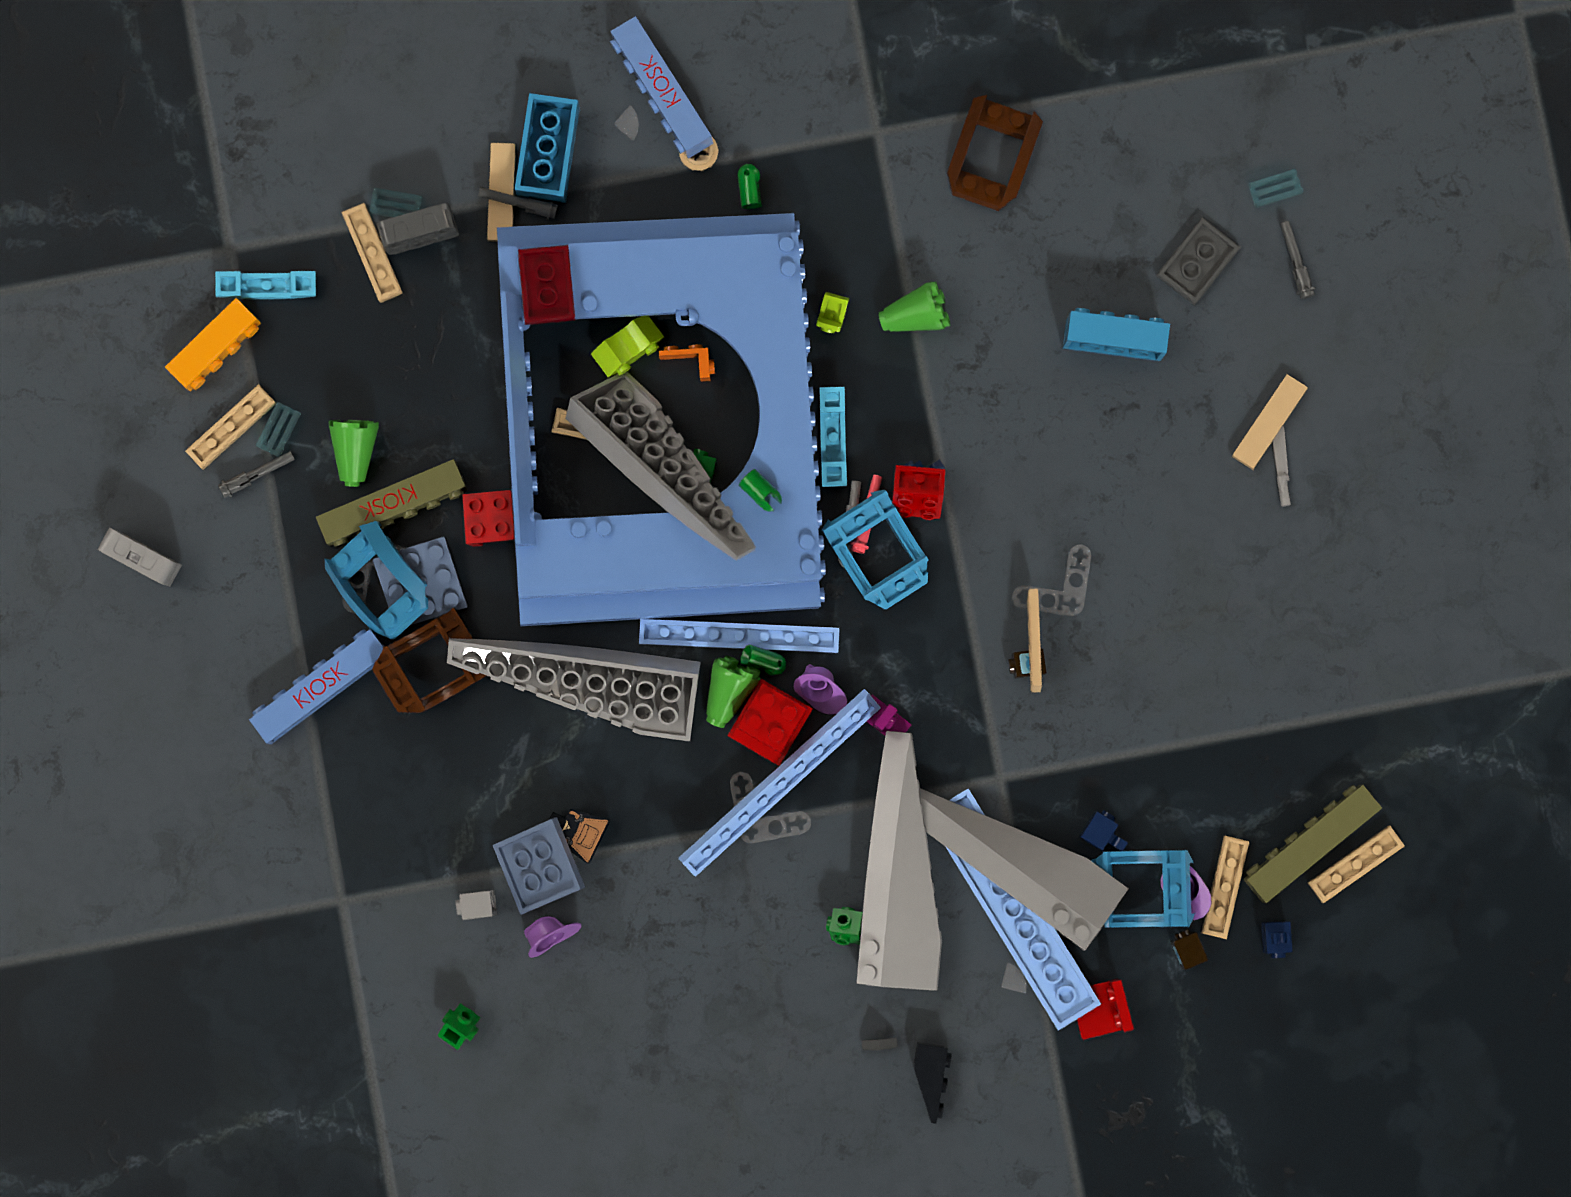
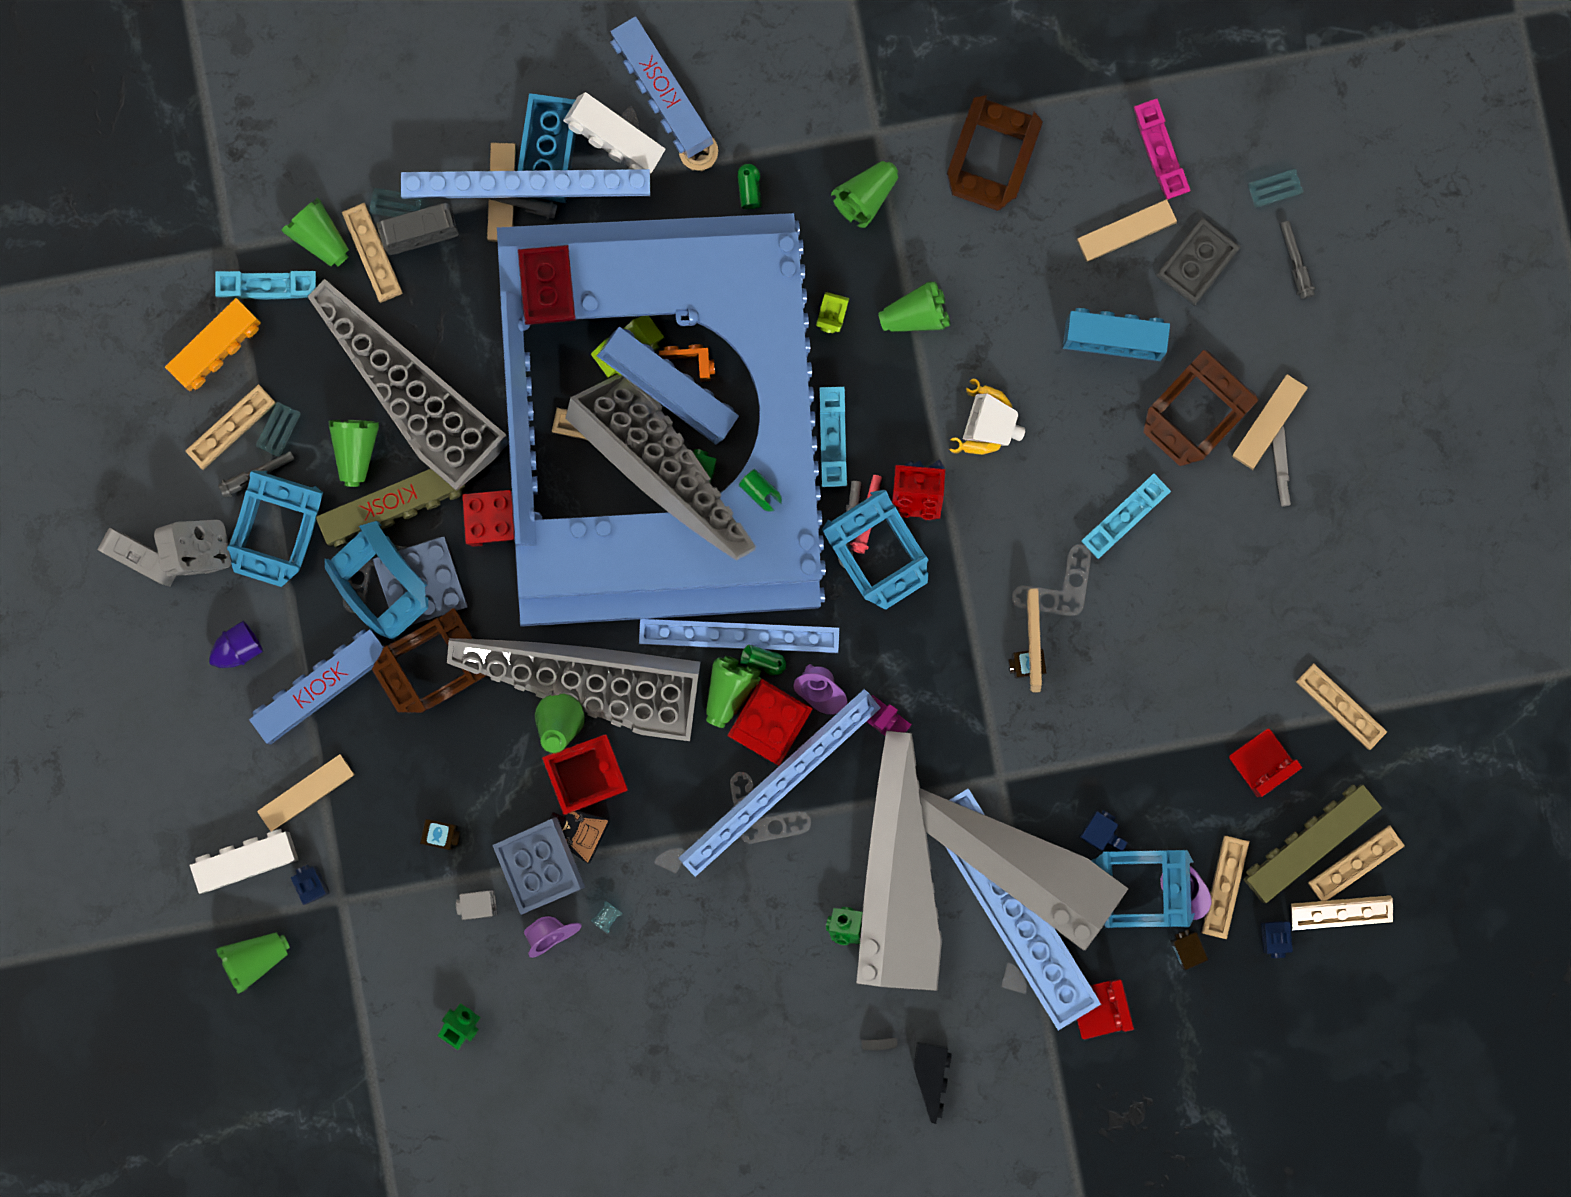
none -> light grey axle [154,520,232,577]
none -> white brick [190,829,299,894]
none -> dark purple helmet [209,620,263,668]
none -> bright green cone [216,932,290,994]
none -> dark azure wedge [227,471,323,587]
none -> tan tile [257,754,355,831]
none -> bright green cone [281,197,349,267]
none -> dark blue brick [291,864,330,905]
none -> light grey wedge [308,279,509,491]
none -> light blue plate [401,169,650,199]
none -> brick [420,819,460,850]
none -> bright green cone [535,694,585,753]
none -> red piece [542,734,628,815]
none -> white brick [563,92,665,174]
none -> clear light blue bush [590,901,623,934]
none -> medium blue brick [597,327,739,444]
none -> clear tile [654,849,686,874]
none -> bright green cone [831,161,898,228]
none -> white torso [949,379,1025,455]
none -> tan tile [1077,200,1177,262]
none -> medium azure slope [1081,474,1171,559]
none -> dark pink slope [1134,99,1191,200]
none -> reddish brown wedge [1143,349,1259,466]
none -> red bracket [1229,729,1303,797]
none -> tile [1291,896,1393,930]
none -> tan tile [1296,663,1387,750]

